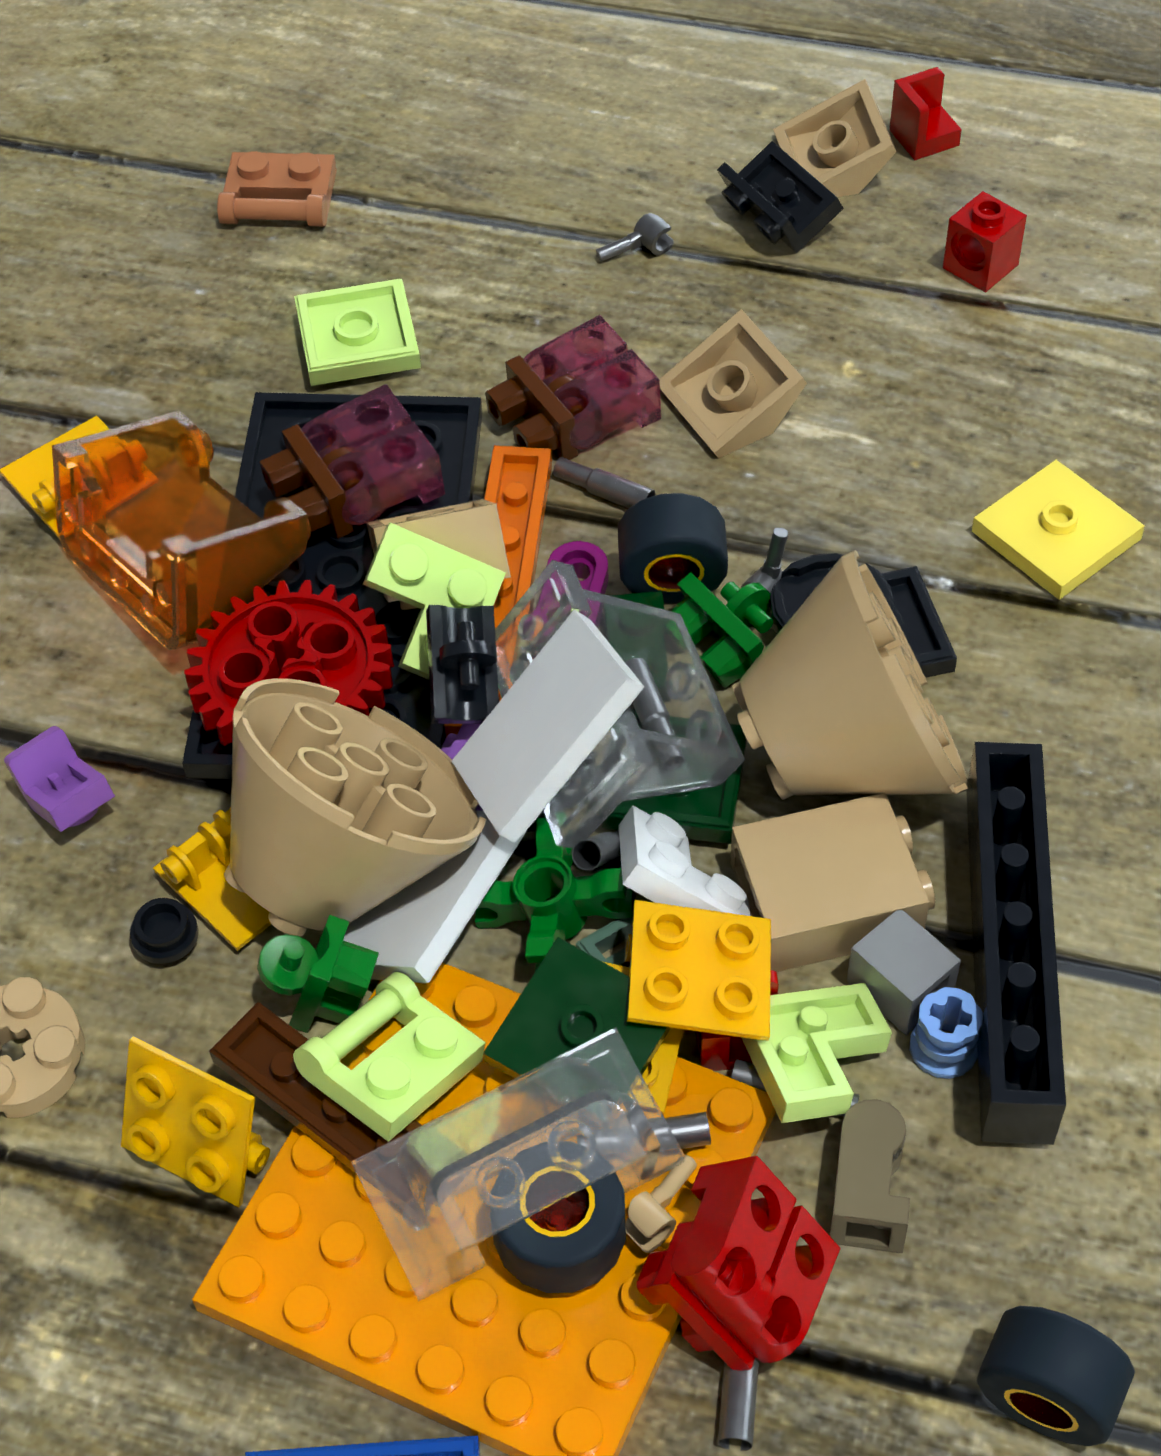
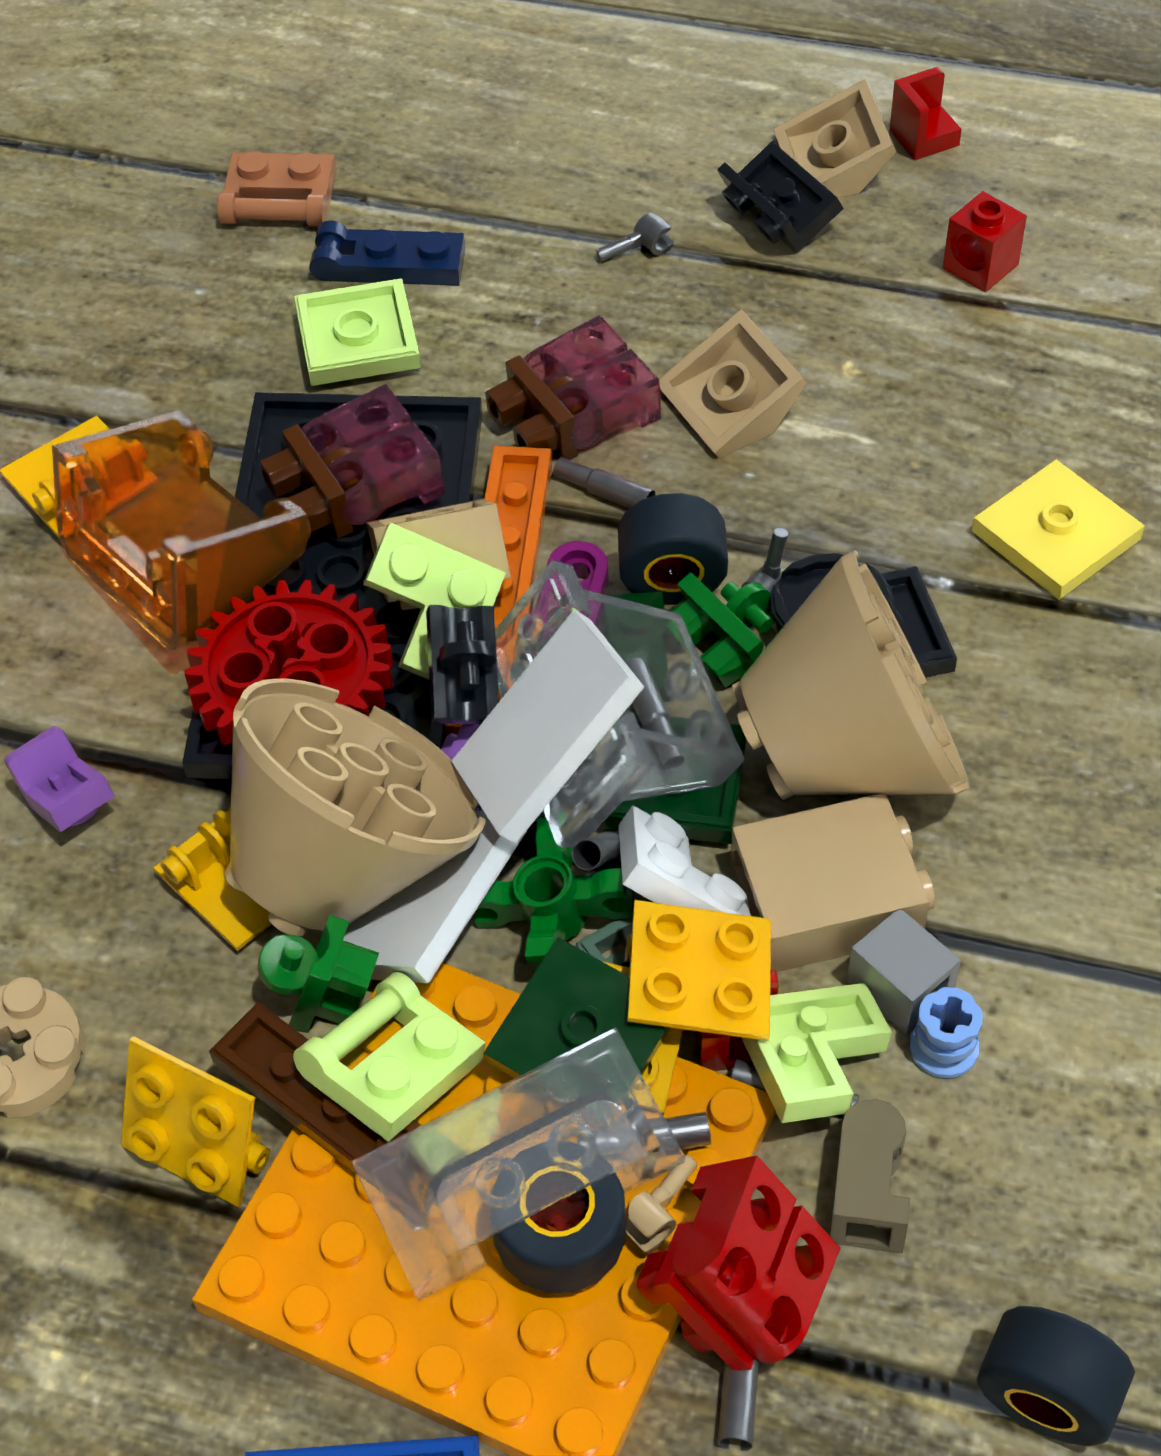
black plate [130,898,199,964] -> none
black brick [966,742,1066,1145] -> none
none -> dark blue plate [309,220,465,286]

